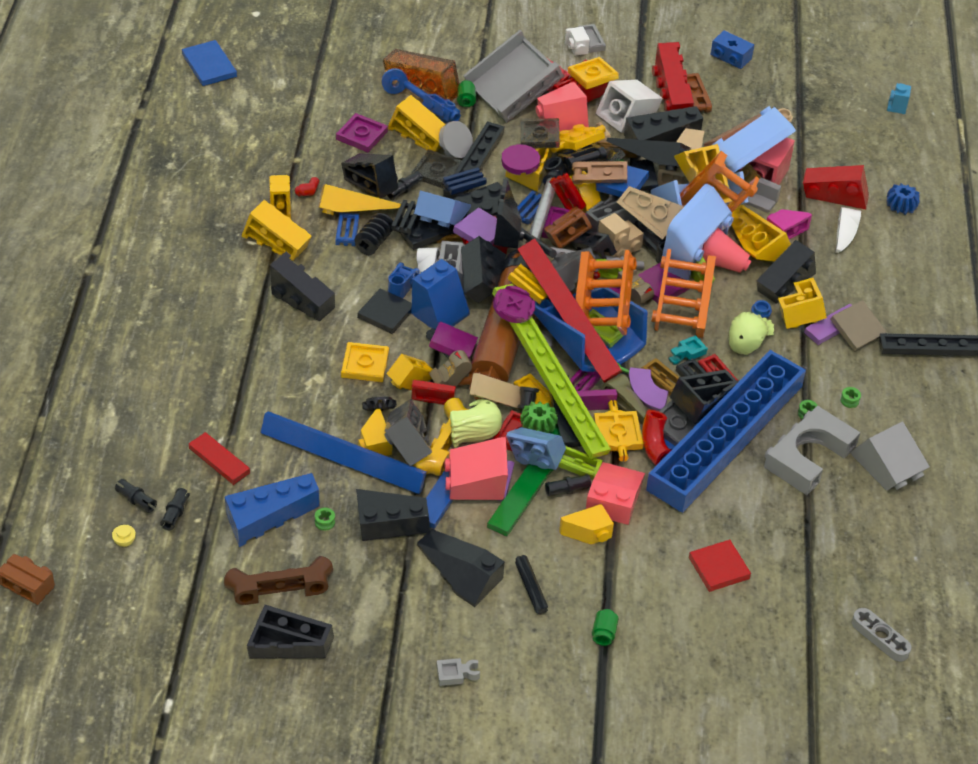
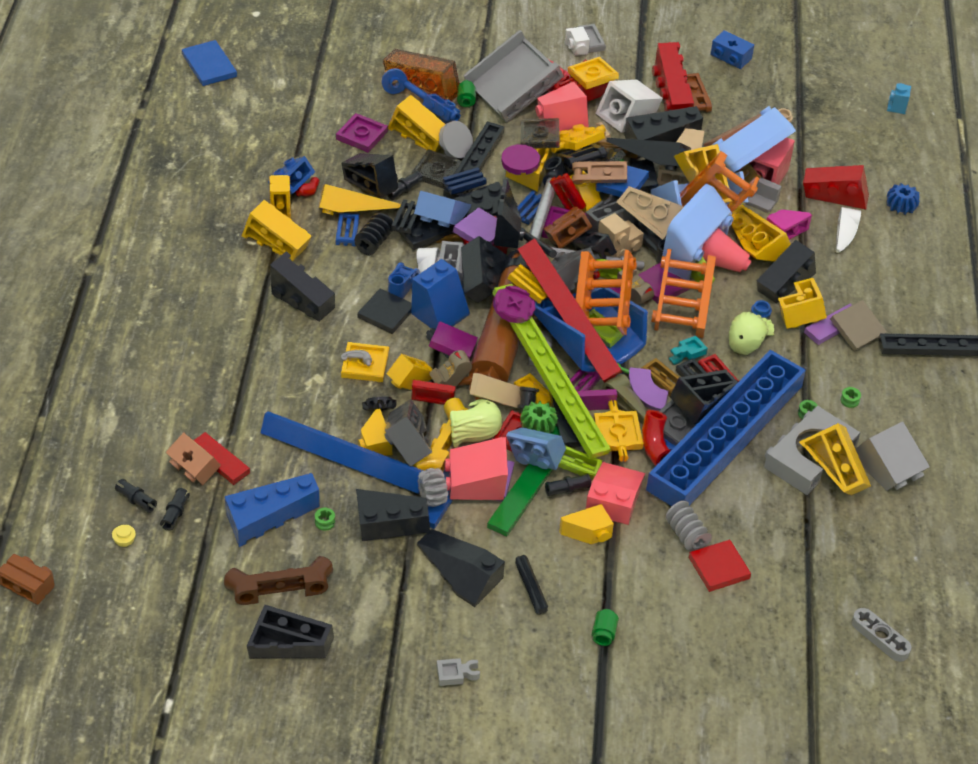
none -> nougat brick [165,432,221,485]
none -> blue brick [268,156,315,195]
none -> light grey piece [341,350,372,366]
none -> light grey gear [418,468,448,507]
none -> light grey piece [666,501,712,551]
none -> yellow wedge [799,423,871,495]

